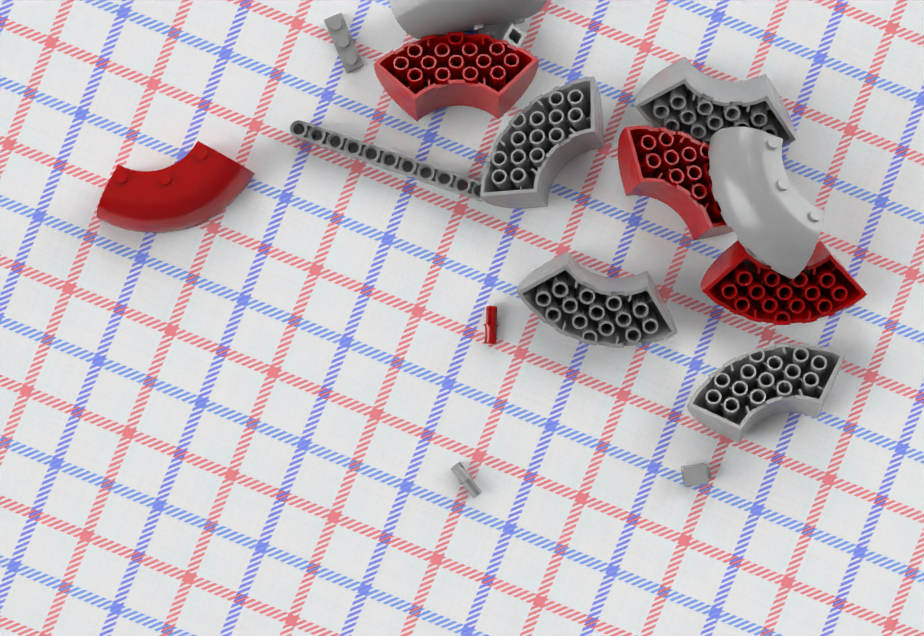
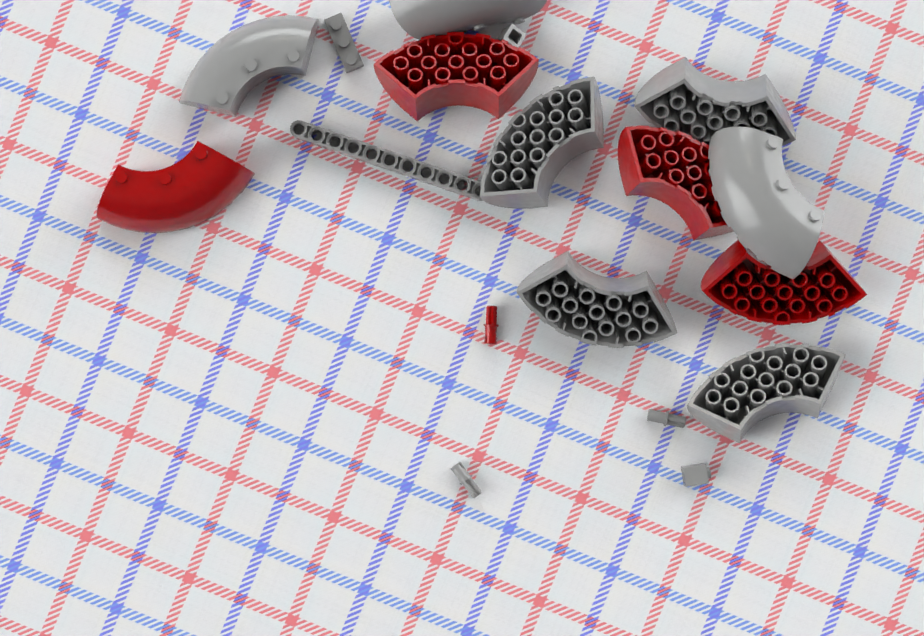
none -> light grey brick [179,15,319,117]
none -> light grey axle [647,409,686,428]

